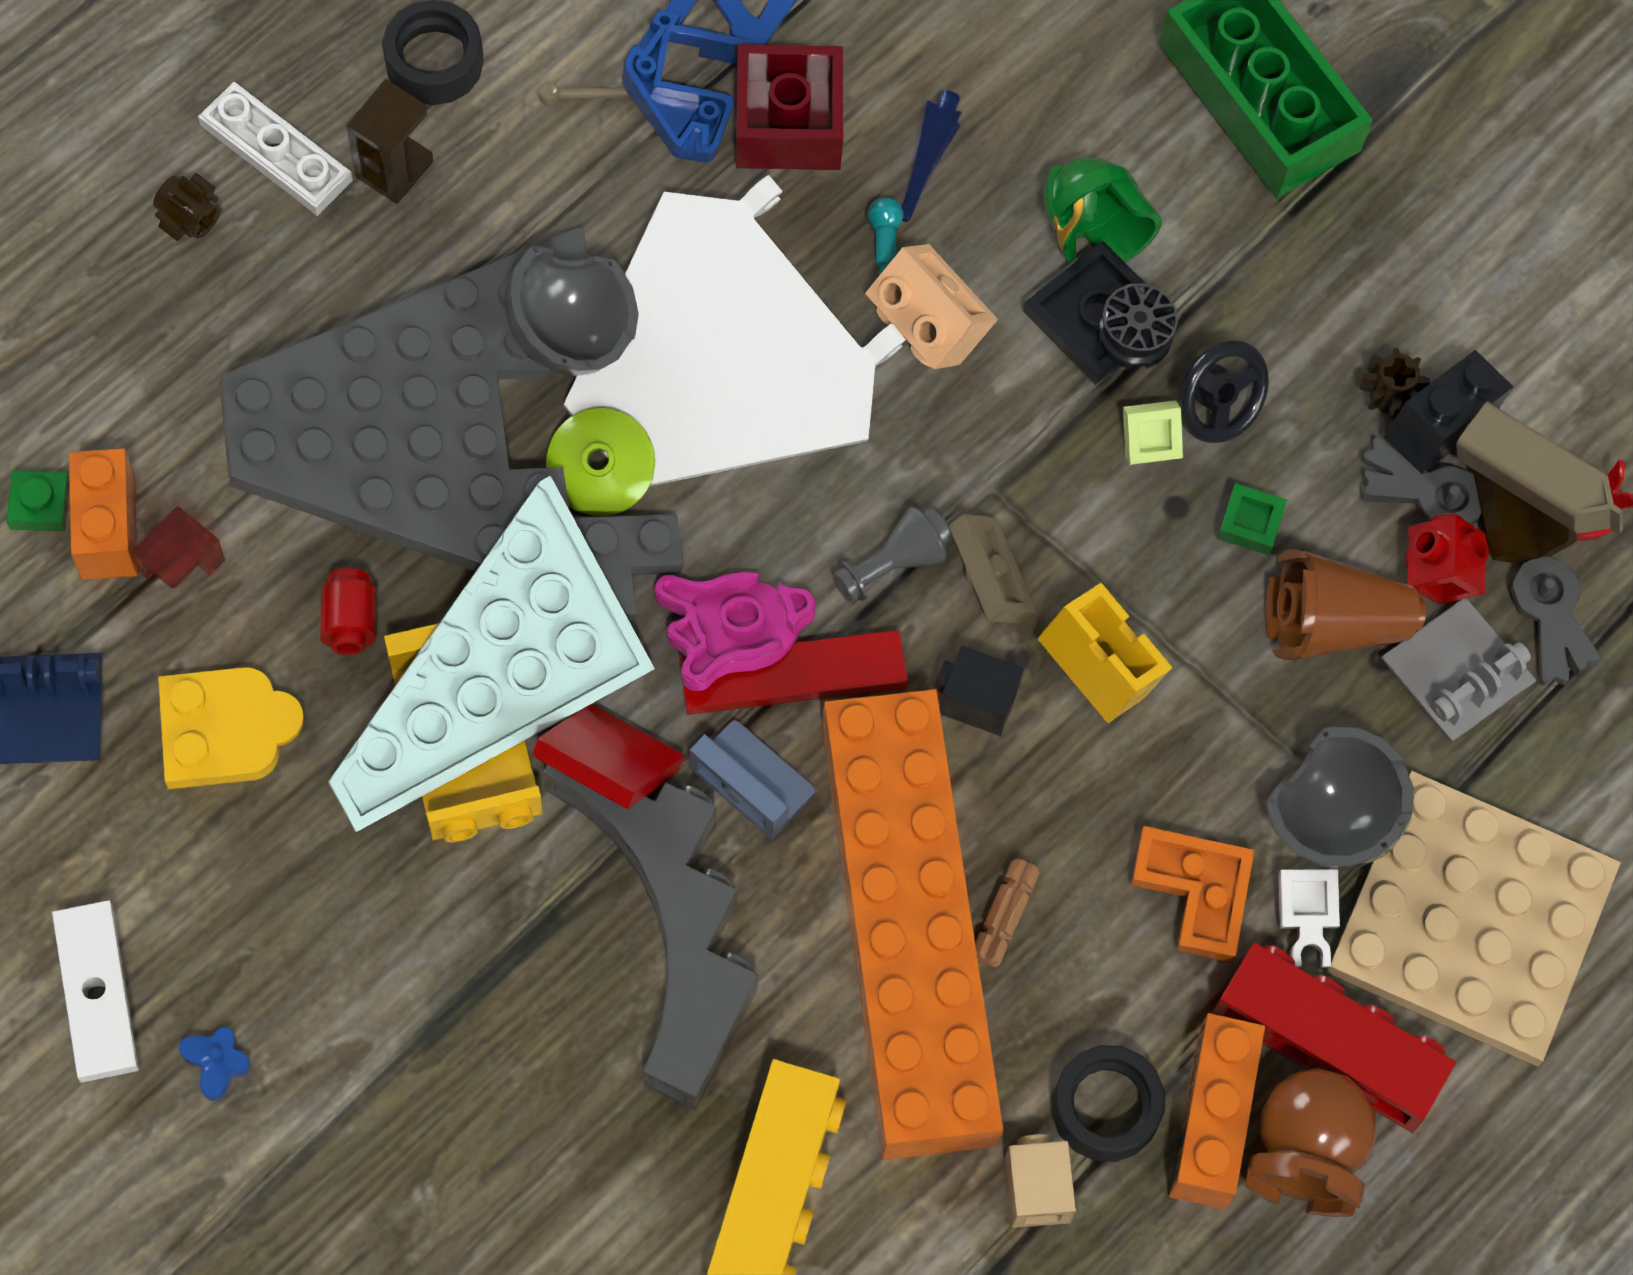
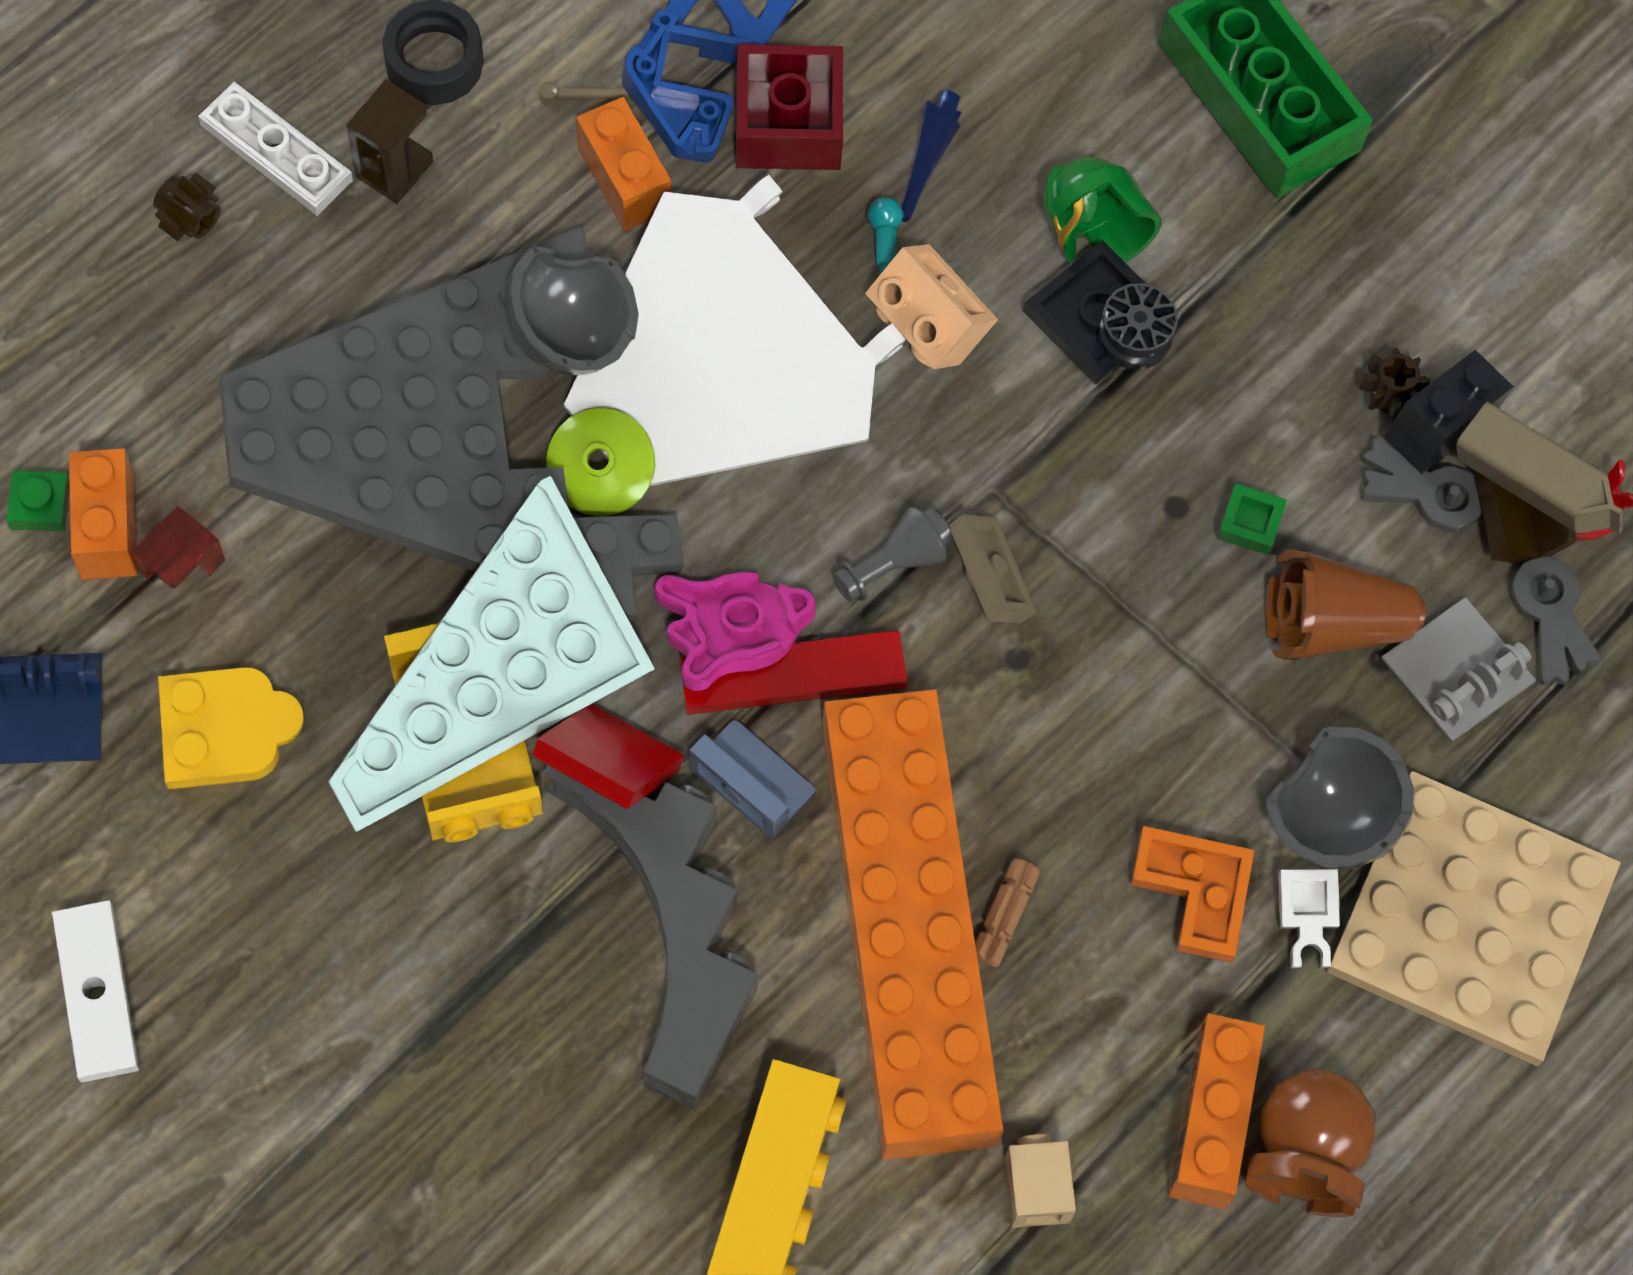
blue piece [179,1027,251,1101] -> none
red brick [320,568,377,655] -> none
black brick [934,646,1025,736] -> none
yellow brick [1038,583,1173,723] -> none
black tyre [1052,1045,1165,1162] -> none
yellowish green plate [1123,400,1183,465] -> none
black piece [1179,340,1269,443] -> none
red brick [1212,942,1457,1134] -> none
red brick [1405,513,1489,605] -> none
none -> orange brick [576,96,671,231]

